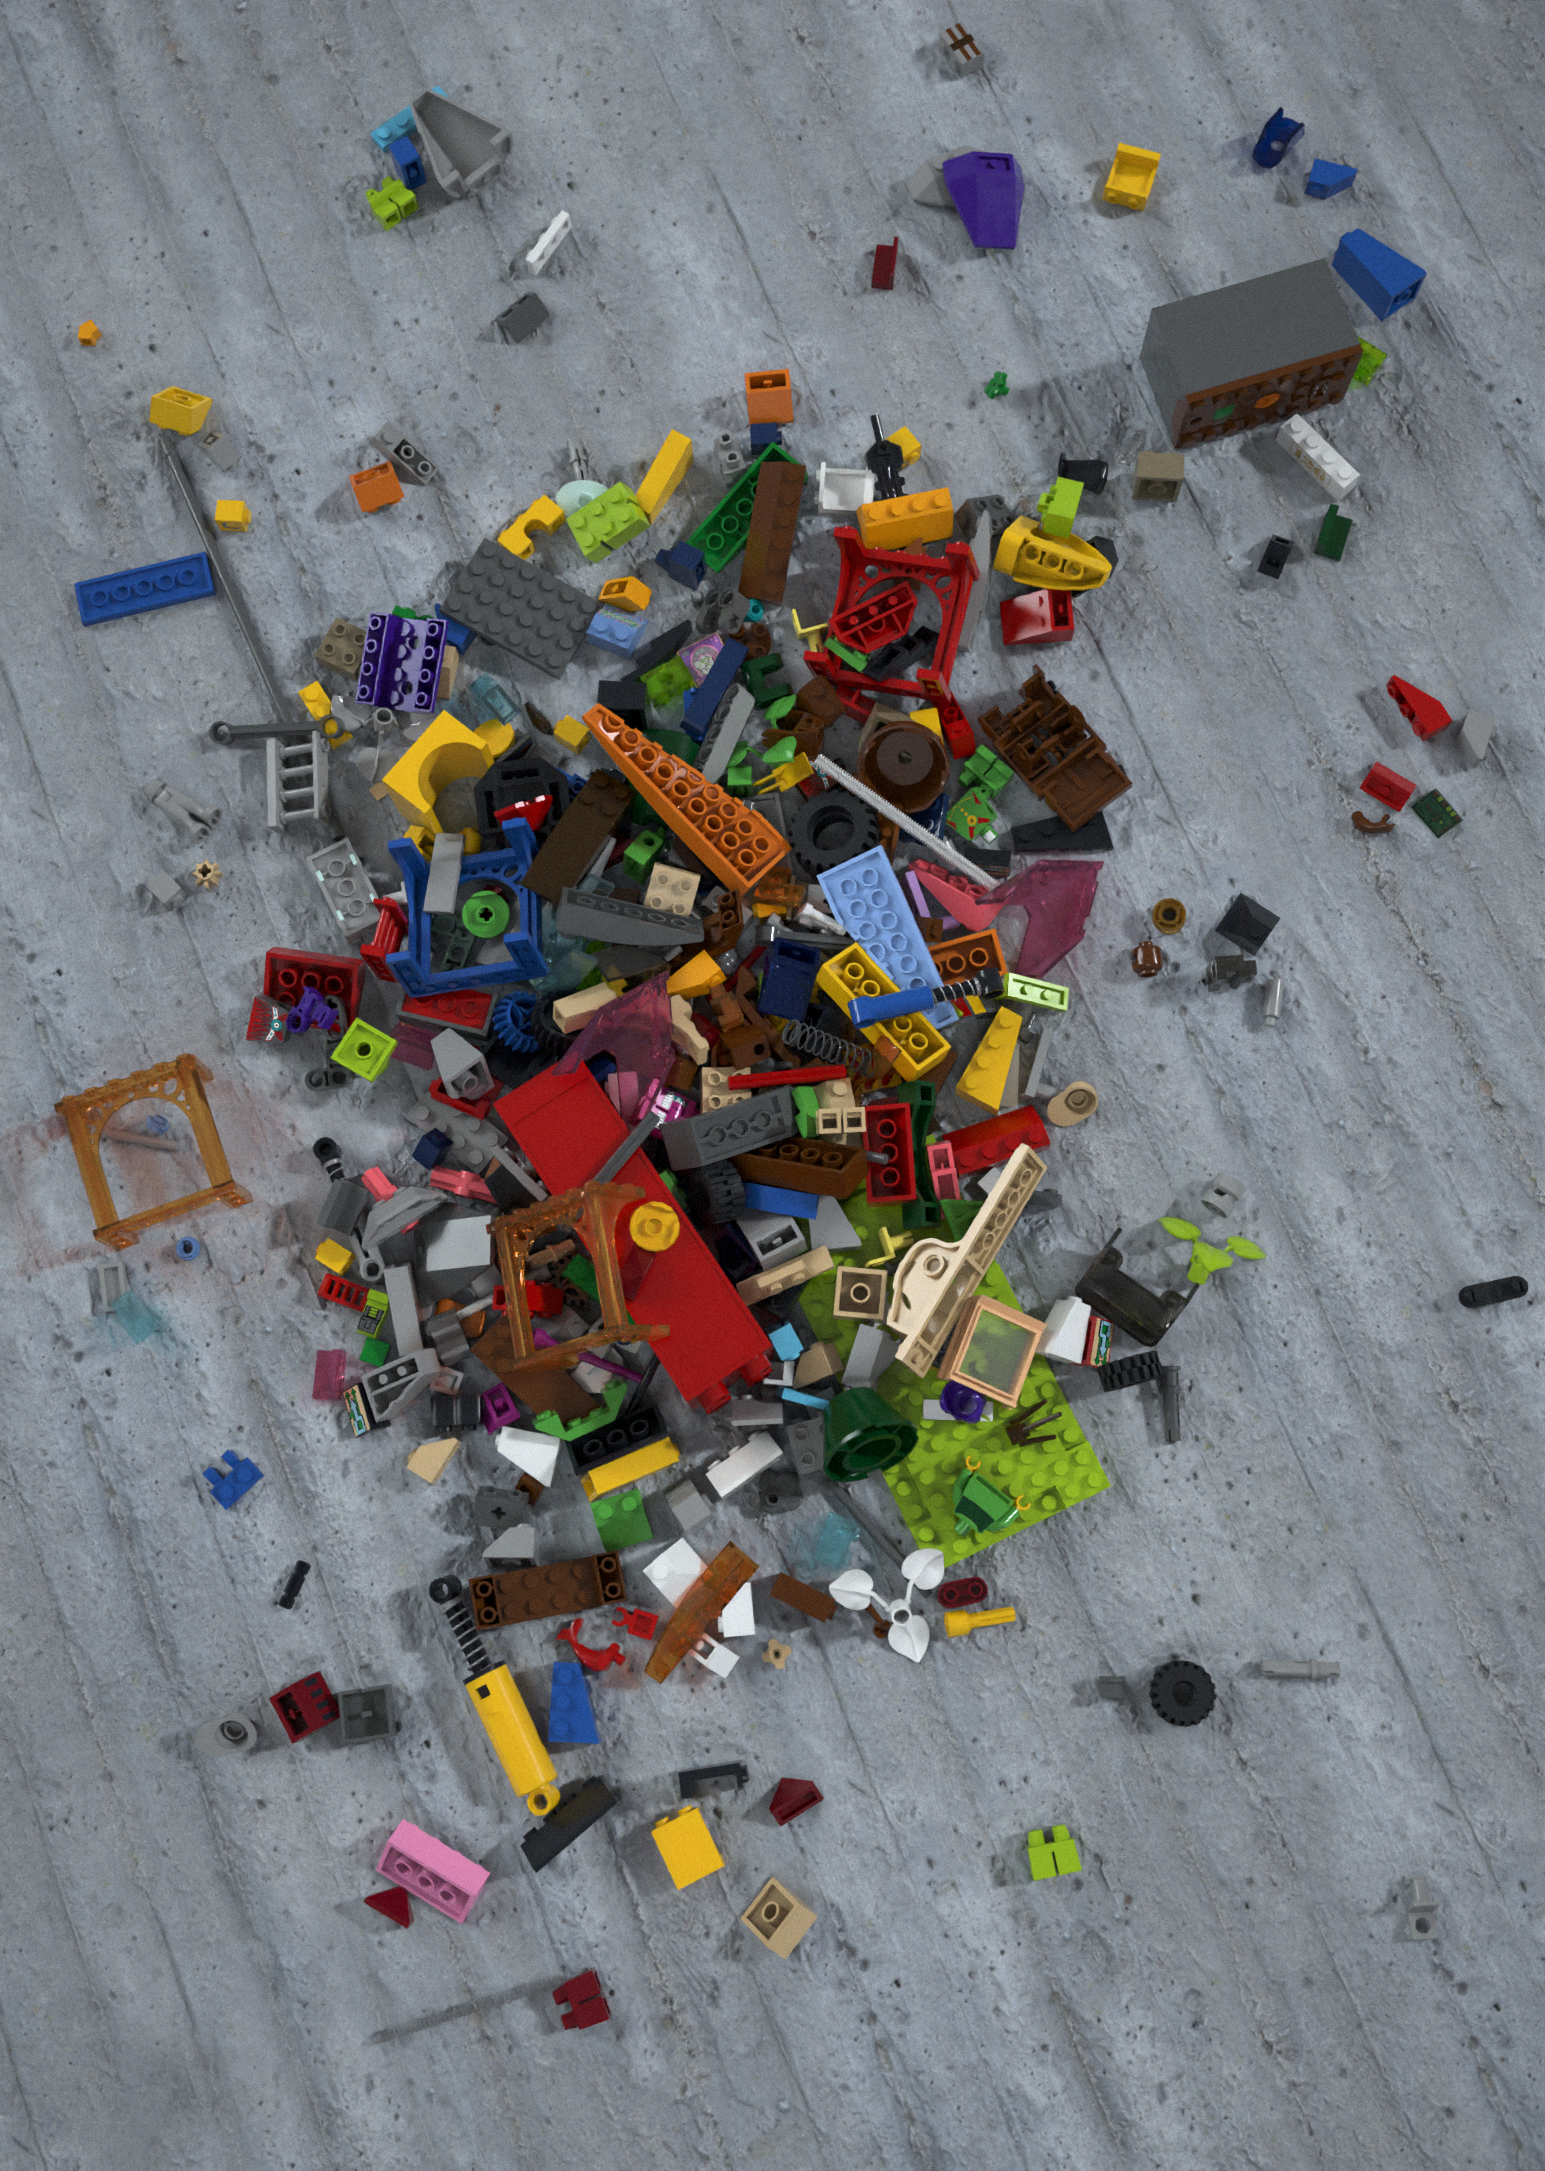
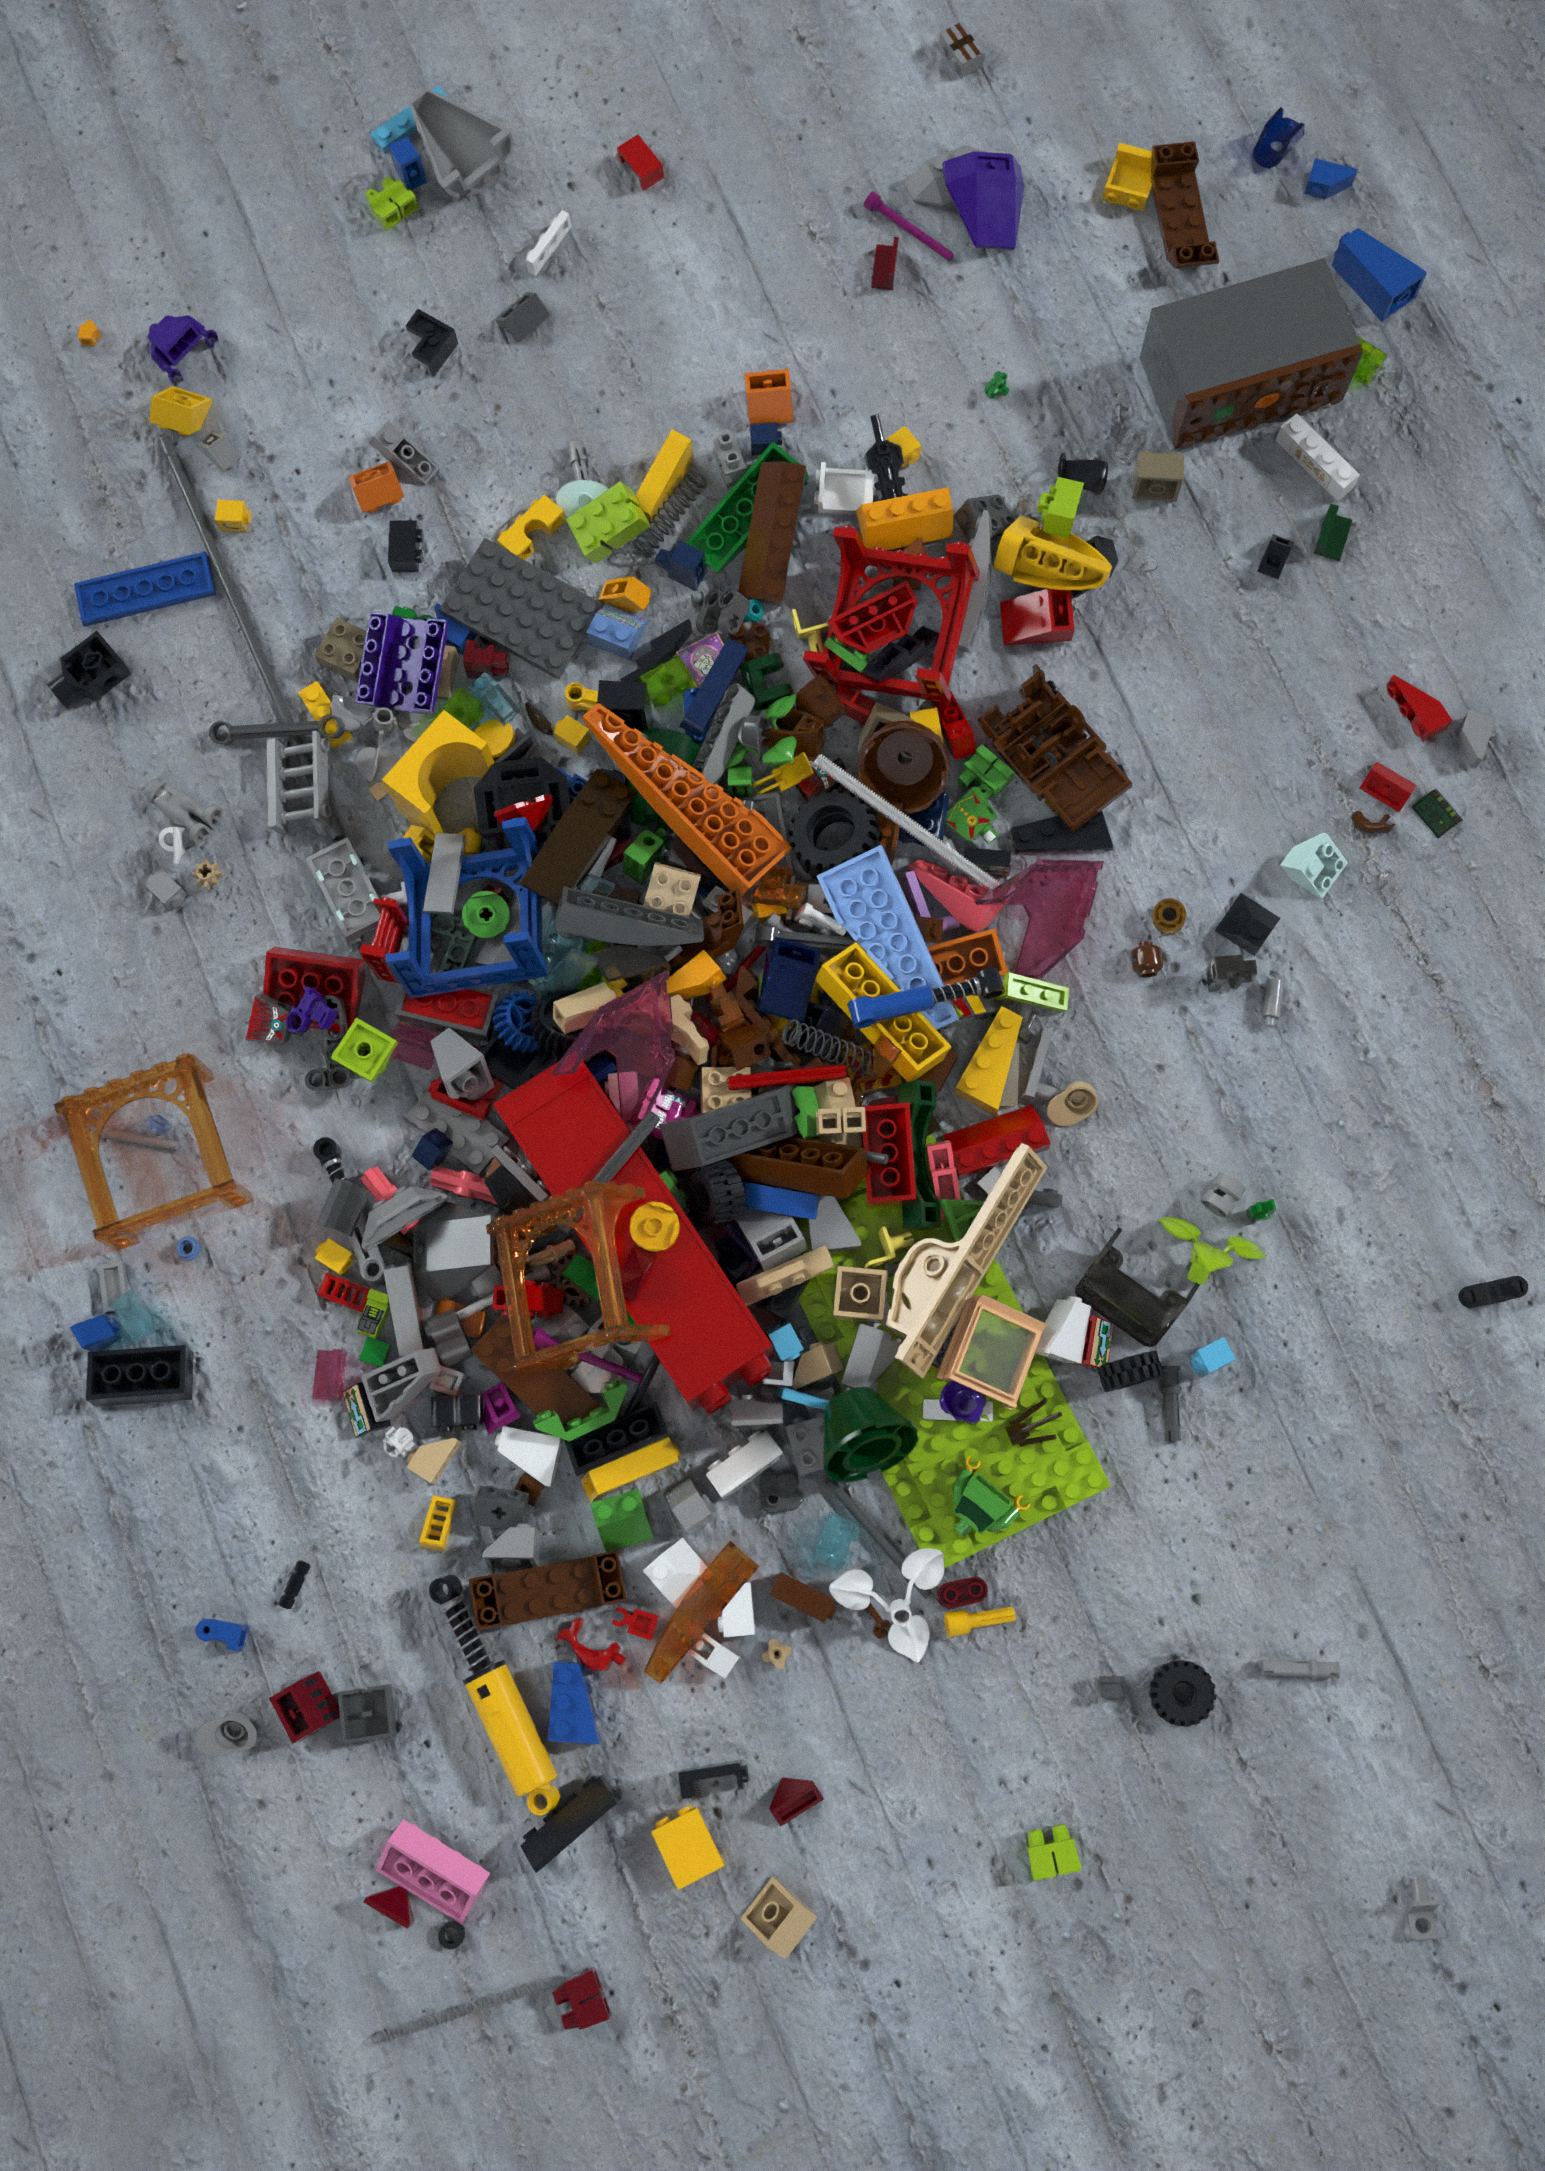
blue plate [202,1450,265,1510] -> none
none -> black brick [46,631,132,710]
none -> blue slope [70,1315,122,1352]
none -> black brick [86,1345,193,1407]
none -> dark purple torso [147,315,219,386]
none -> white piece [159,827,186,865]
none -> blue leg [196,1619,248,1651]
none -> dark brown cylinder [381,1233,414,1259]
none -> white gear [383,1427,415,1458]
none -> black brick [388,520,424,572]
none -> black panel [406,309,458,376]
none -> yellow slope [419,1495,457,1552]
none -> clear neon green brick [432,687,485,729]
none -> black piece [438,1921,465,1949]
none -> dark red hips [463,640,509,682]
none -> yellow piece [565,683,598,711]
none -> red panel [617,134,664,191]
none -> dark grey piece [632,470,707,558]
none -> dark grey piece [738,710,767,764]
none -> magenta piece [864,191,954,261]
none -> reddish brown slope [1151,141,1220,268]
none -> medium azure brick [1190,1337,1236,1378]
none -> green plate [1246,1199,1276,1222]
none -> light aqua slope [1280,833,1348,899]

